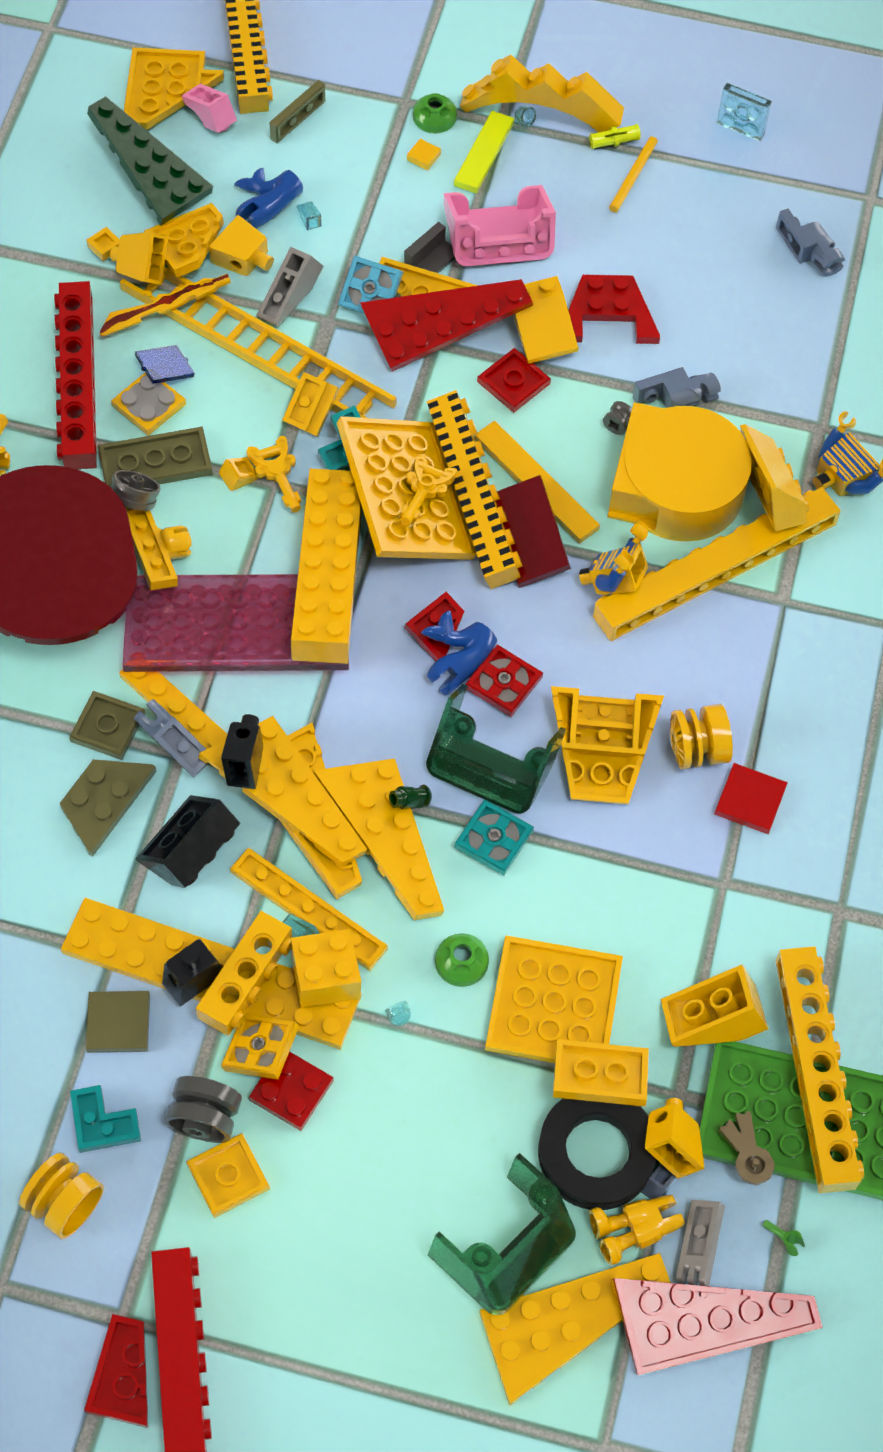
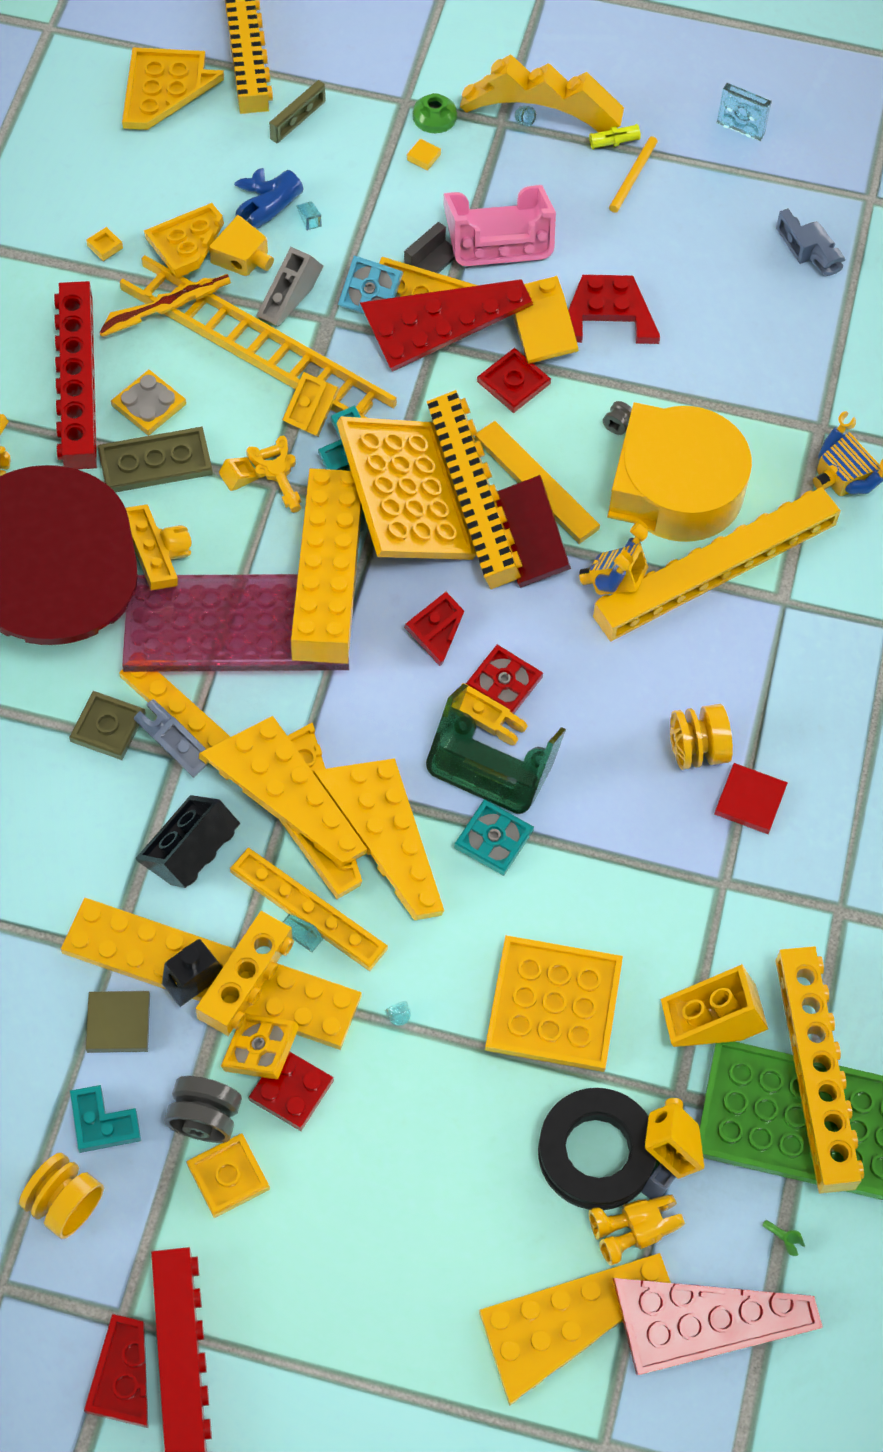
olive wing [60,759,157,857] -> none
dark green wing [87,96,213,226] -> none
flat silver wheel [109,470,160,511] -> none
yellow torso [110,232,169,285] -> none
clear blue piece [135,345,195,384] -> none
bright pink arch [182,84,237,133] -> none
black torso [221,714,263,789] -> none
yellow brick [290,929,361,1008] -> none
dark green arm [389,784,432,809] -> none
yellow piece [400,455,457,526] -> none
blue piece [421,610,497,696] -> none
clear green windscreen [428,1153,576,1315] -> none
bright green piece [435,933,489,987] -> none
neon yellow tile [454,111,514,194] -> none
yellow wedge [551,686,664,805] -> none
yellow plate [553,1039,649,1107] -> none
sand blue plate [633,367,721,408] -> none
light grey hinge [676,1200,725,1286] -> none
dark tan piece [719,1111,775,1186] -> none
yellow slope [740,424,810,531] -> none
none -> yellow hinge [447,683,528,746]

